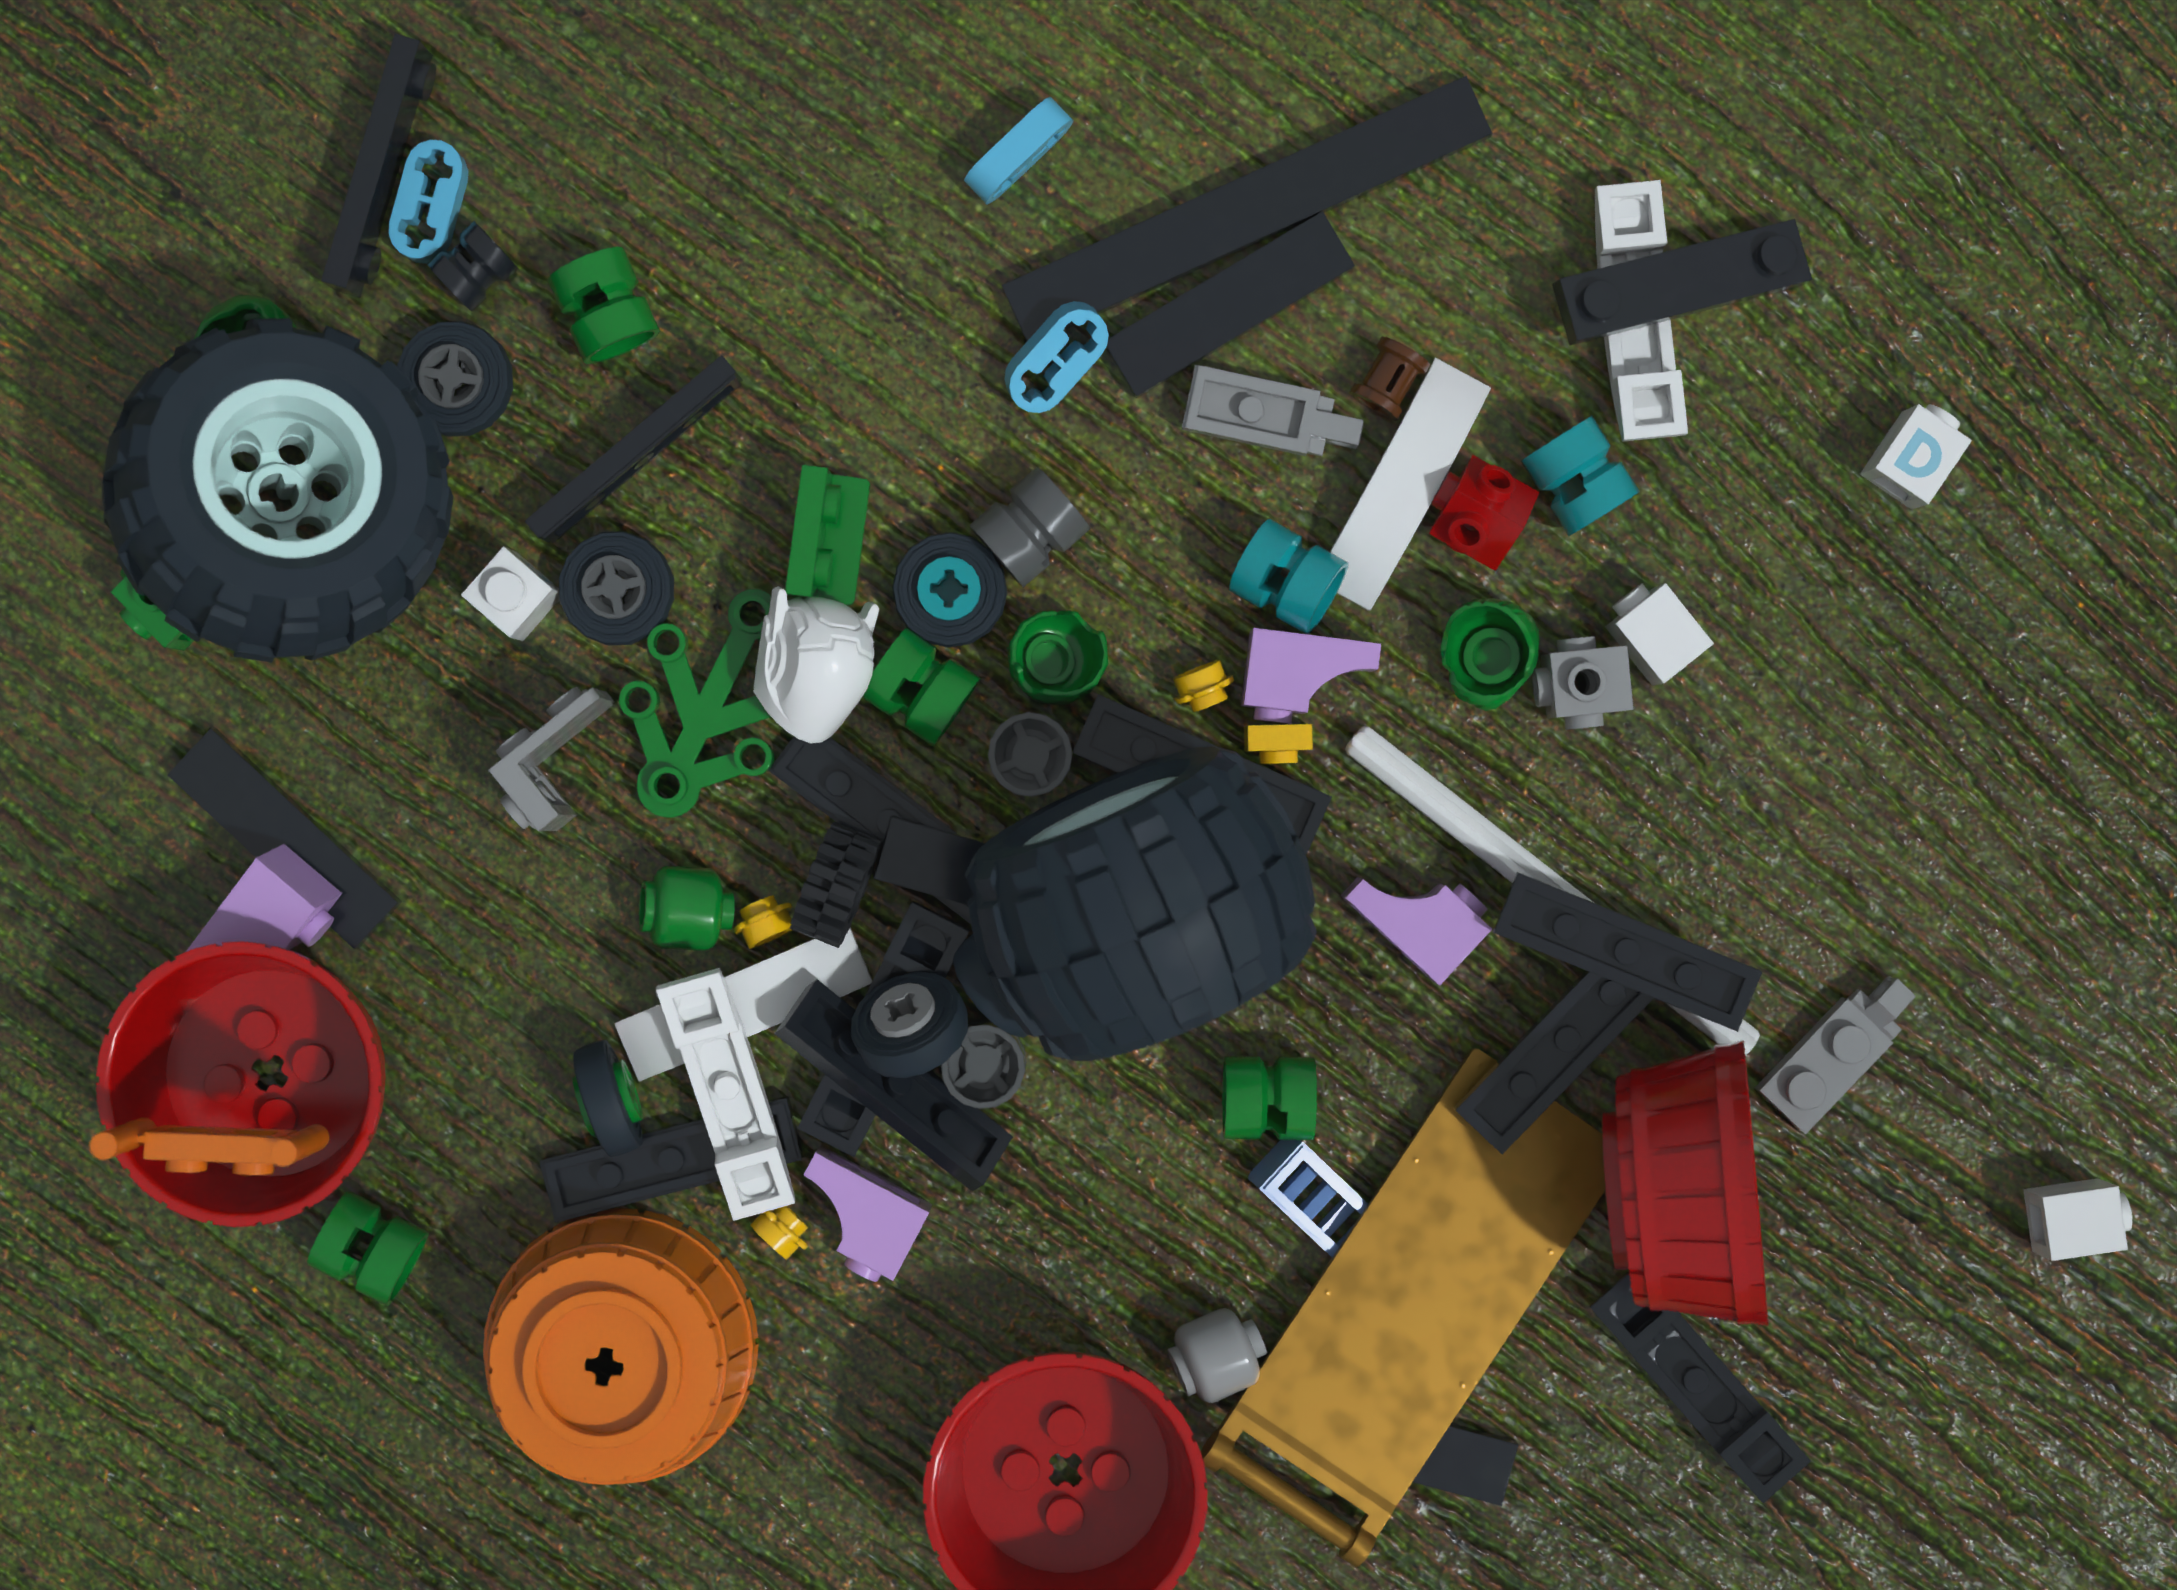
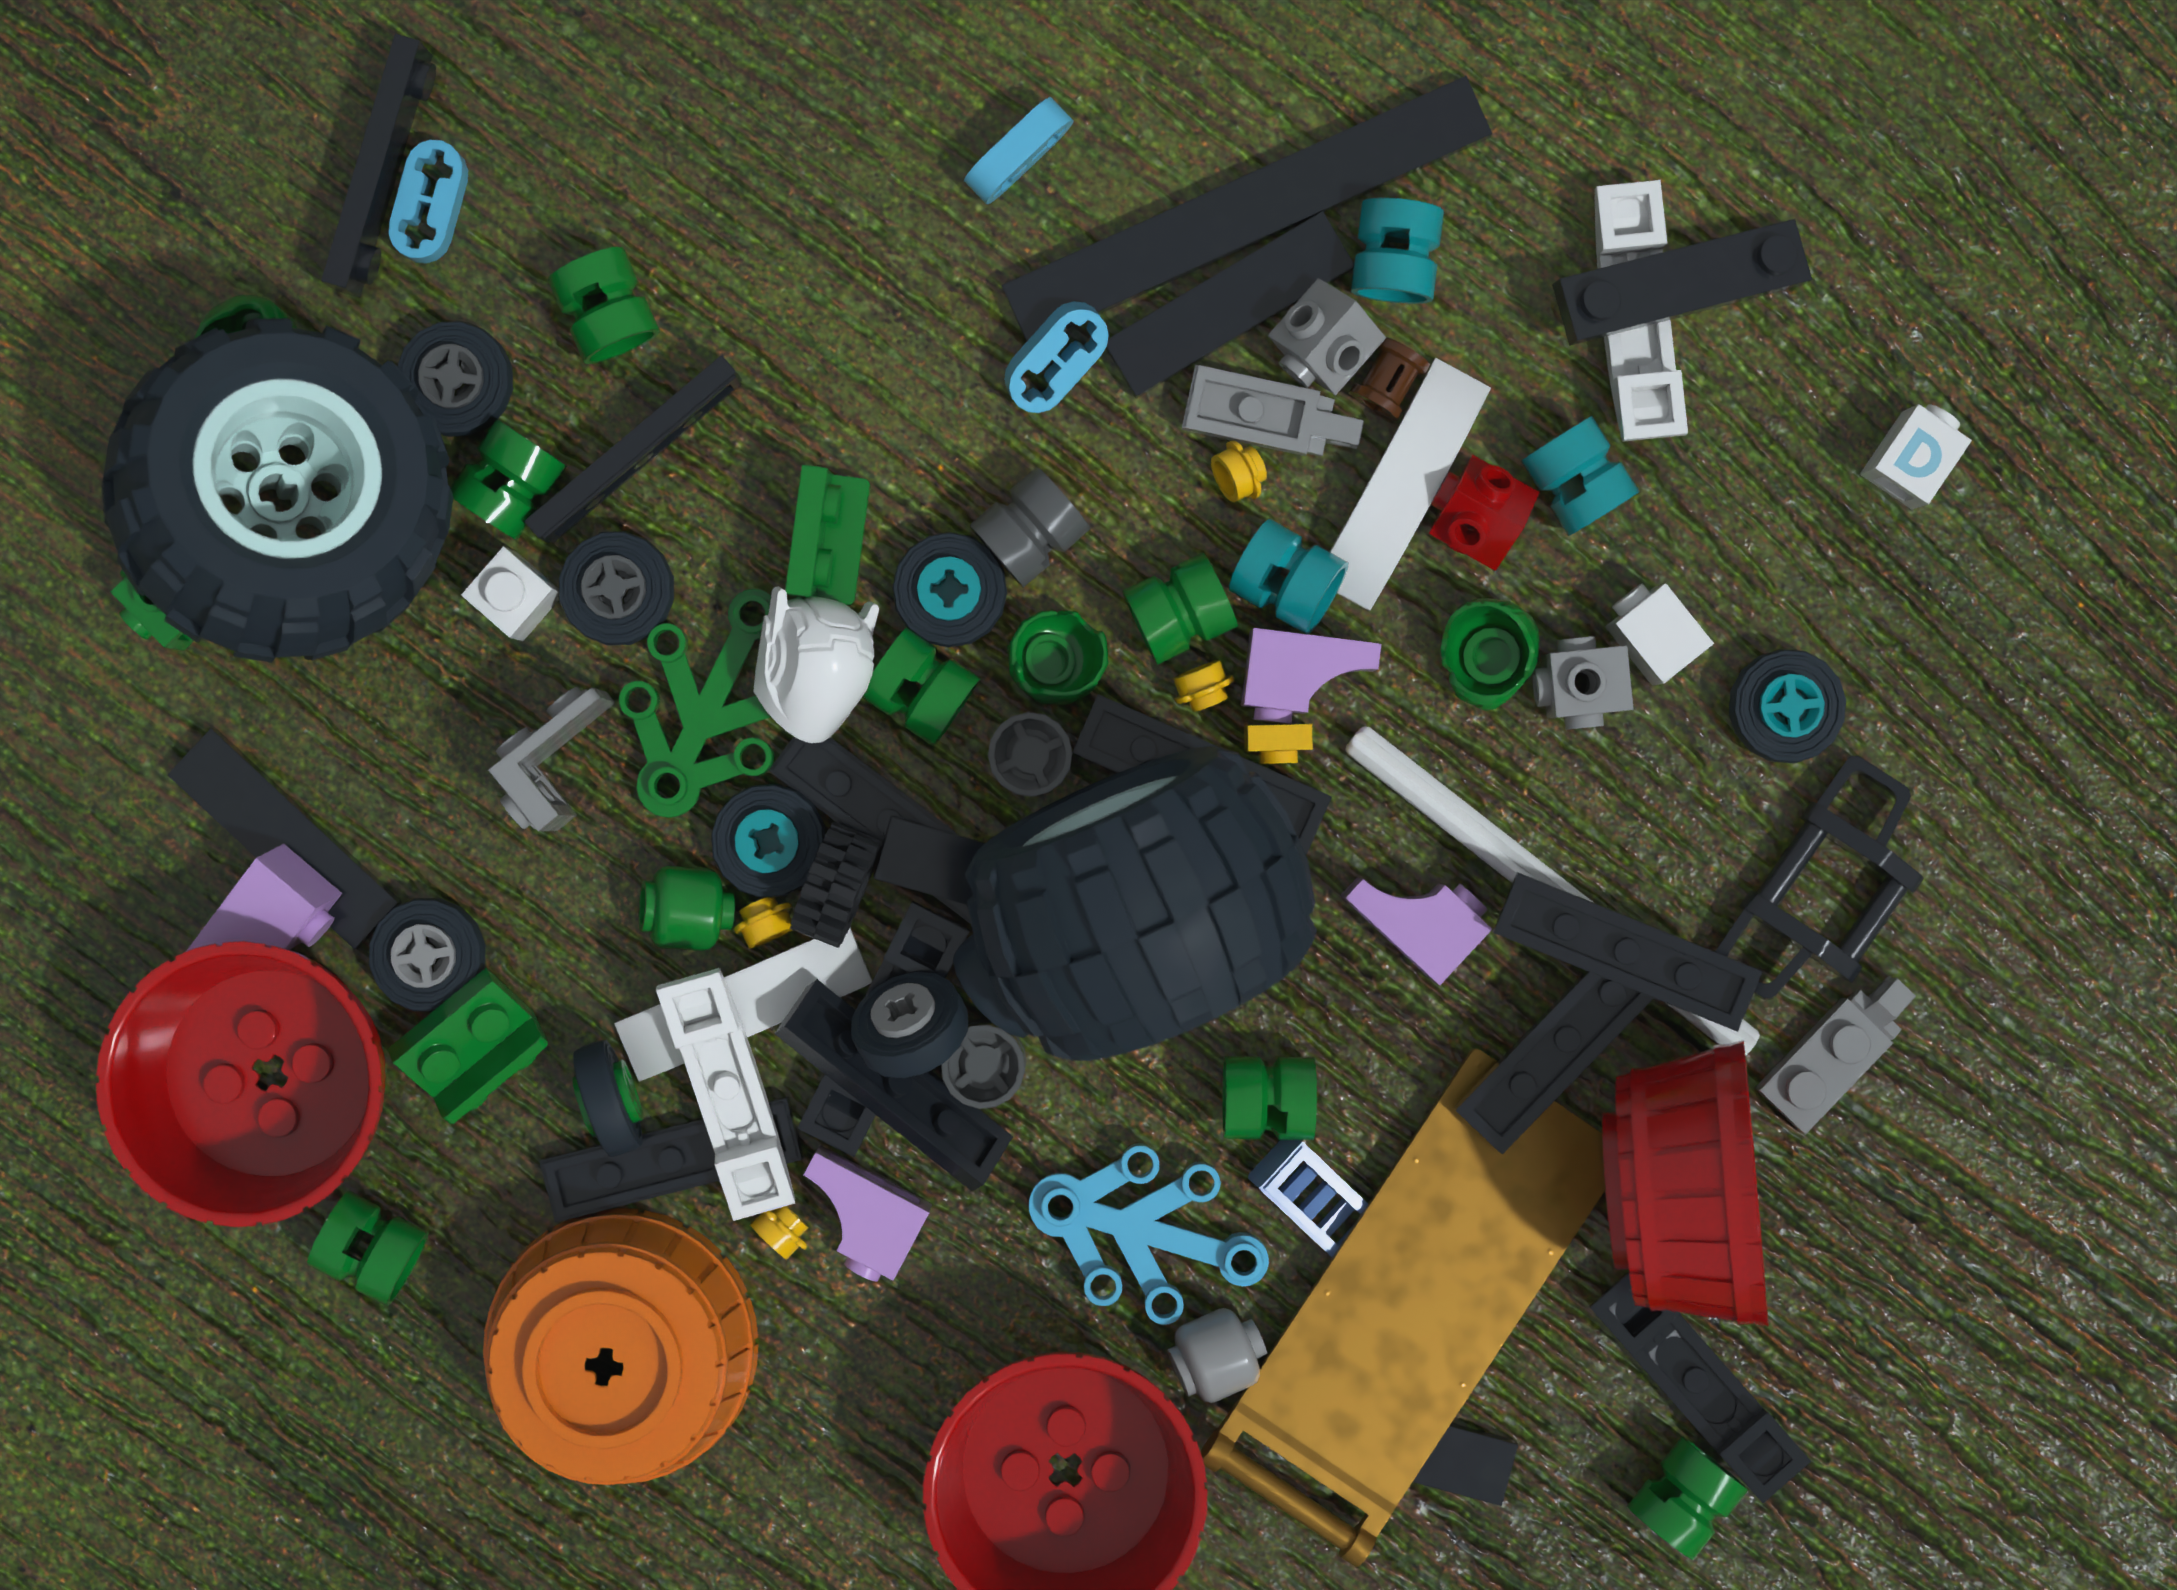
orange plate [90,1118,329,1175] -> none
black wheel [427,221,519,312] -> none
white brick [2023,1178,2132,1261] -> none
none -> black wheel [369,898,486,1012]
none -> green bracket [387,968,548,1124]
none -> green wheel [450,419,567,540]
none -> black wheel [711,784,826,898]
none -> medium azure plant [1029,1143,1269,1325]
none -> green wheel [1122,552,1238,665]
none -> yellow plate [1211,440,1267,502]
none -> light grey brick [1268,278,1386,396]
none -> teal wheel [1351,198,1444,304]
none -> green wheel [1627,1436,1749,1560]
none -> black bar [1715,756,1924,1000]
none -> black wheel [1729,649,1846,763]

